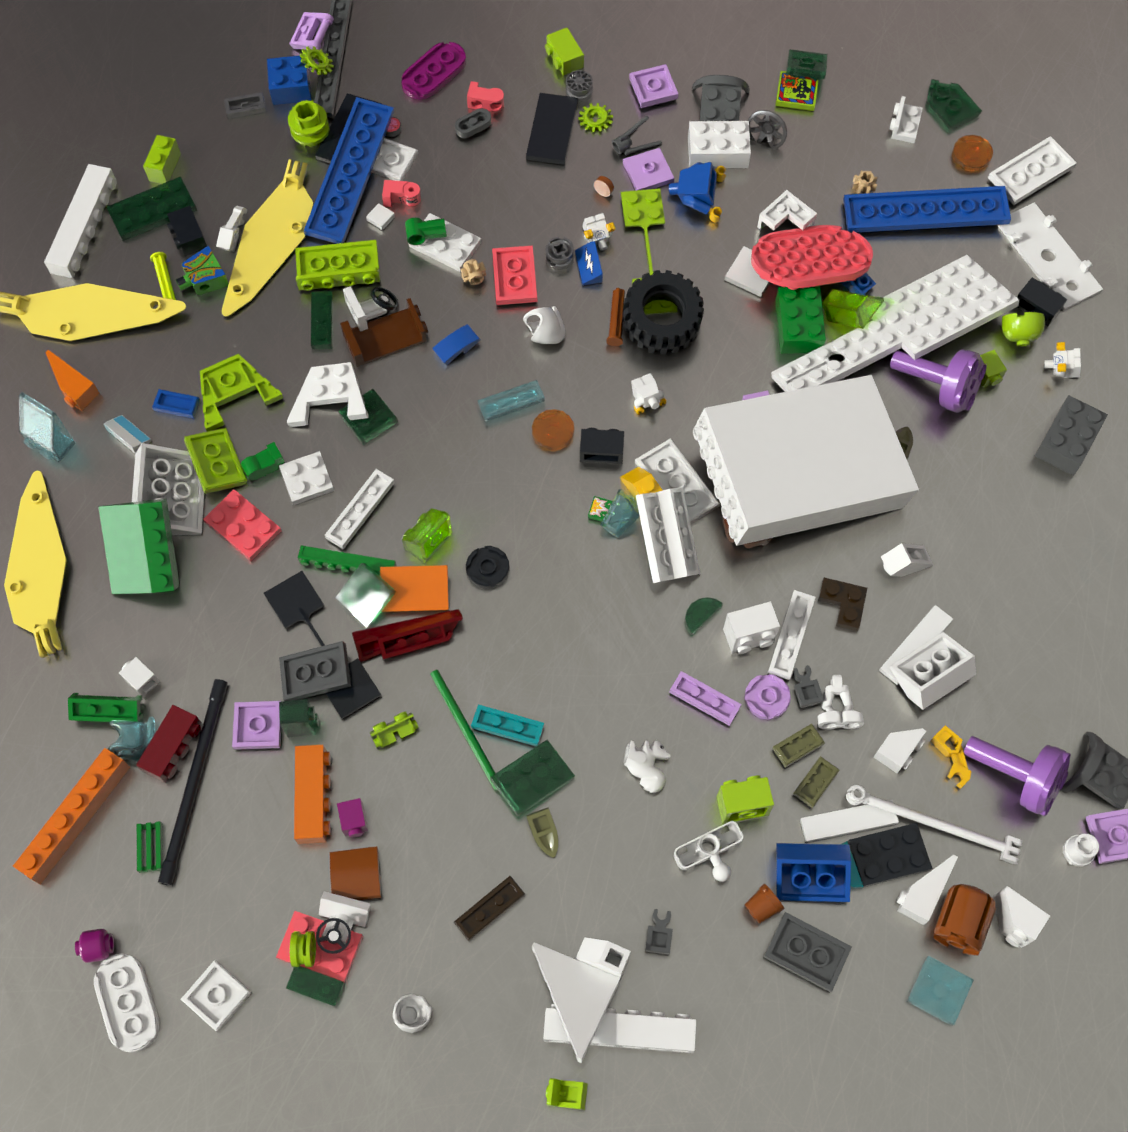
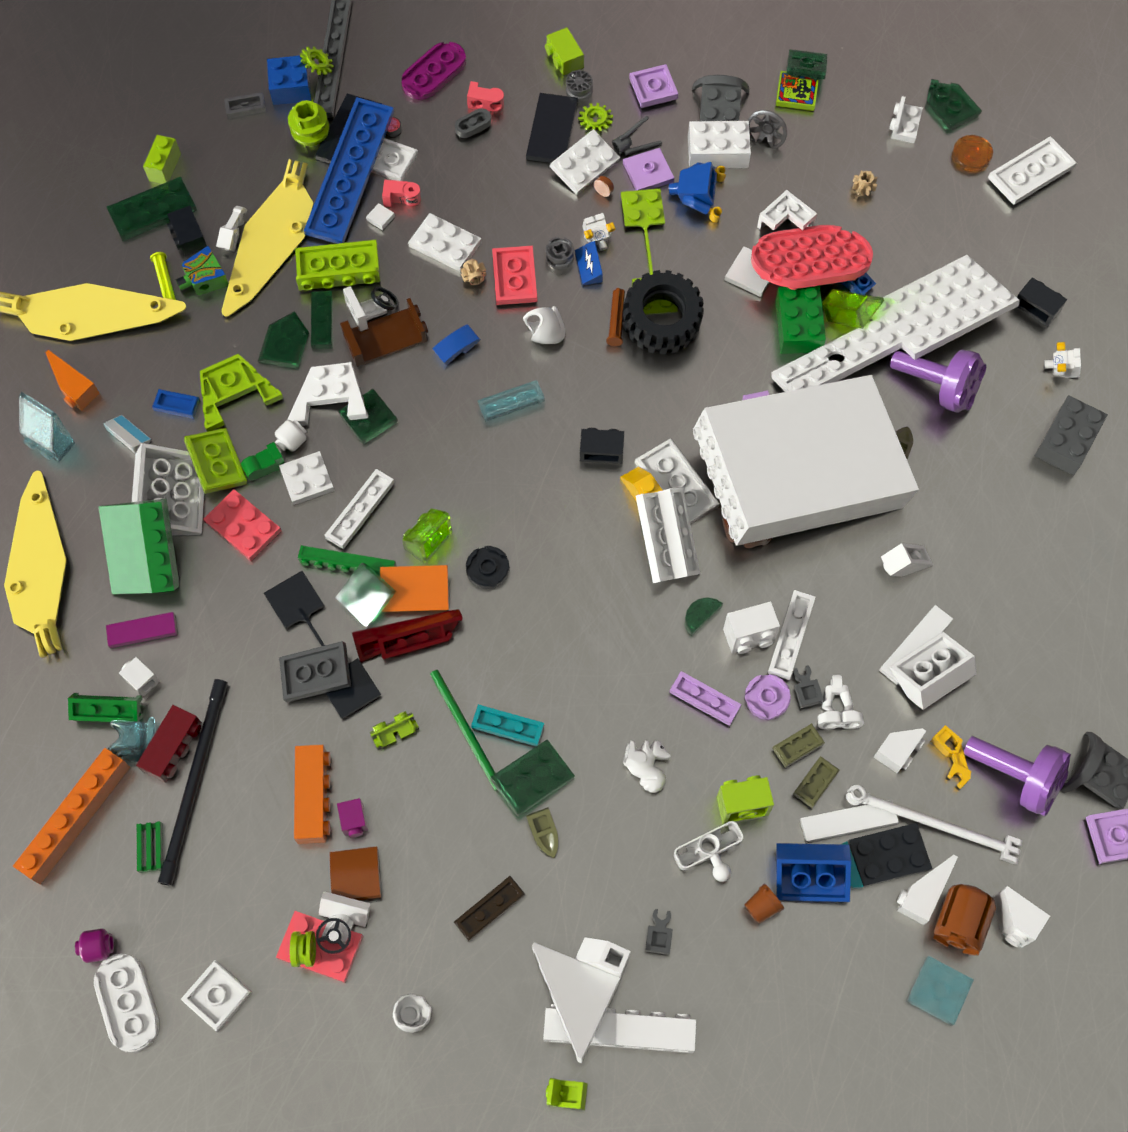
white brick [44,164,117,278] -> none
lavender plate [232,701,282,750] -> none
clear green brick [279,699,319,737] -> none
clear green slope [286,966,344,1006] -> none
lavender plate [289,12,334,50] -> none
green piece [405,218,447,245] -> none
clear orange tile [532,409,574,451] -> none
tile [588,496,615,524] -> none
clear light blue slope [600,489,640,538] -> none
white piece [631,373,667,415] -> none
dark grey plate [764,912,852,992] -> none
dark brown plate [818,577,868,631] -> none
blue plate [843,186,1011,233] -> none
lime brick [980,350,1007,388] -> none
white piece [997,202,1103,311] -> none
lime cylinder [1002,312,1045,347] -> none
white piece [1063,834,1099,867] -> none
none -> magenta tile [106,612,177,649]
none -> clear green tile [258,311,309,369]
none -> white head [275,420,307,452]
none -> white plate [550,129,620,195]

